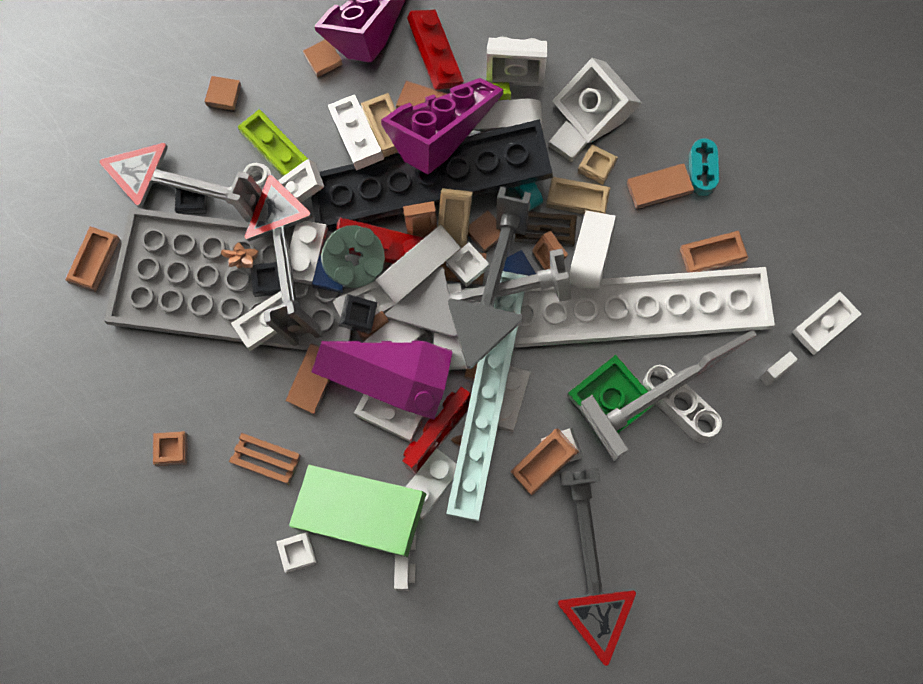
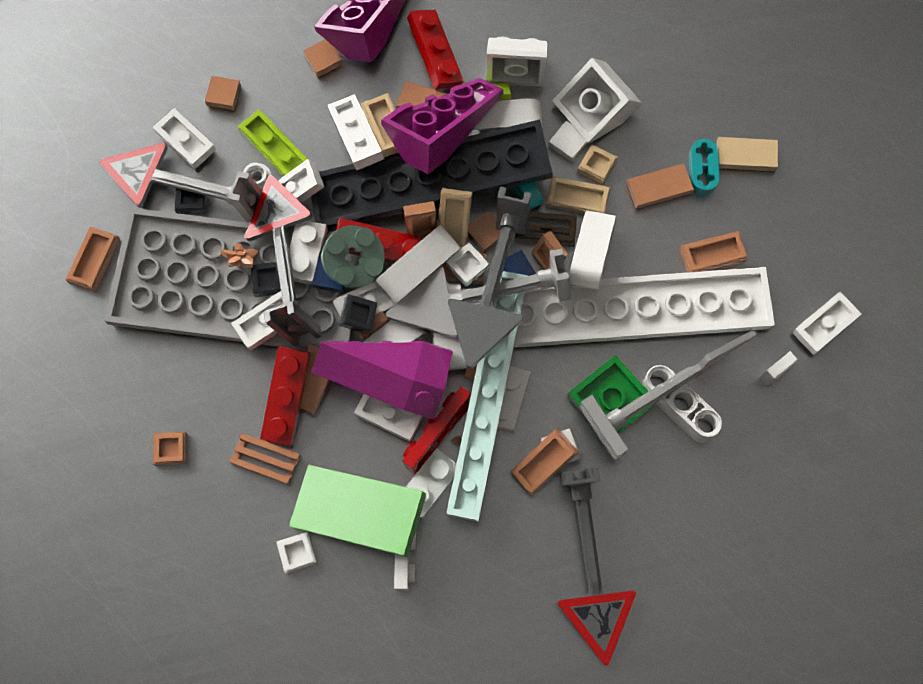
none -> white plate [153,108,216,169]
none -> red plate [260,346,311,446]
none -> tan tile [717,137,778,172]

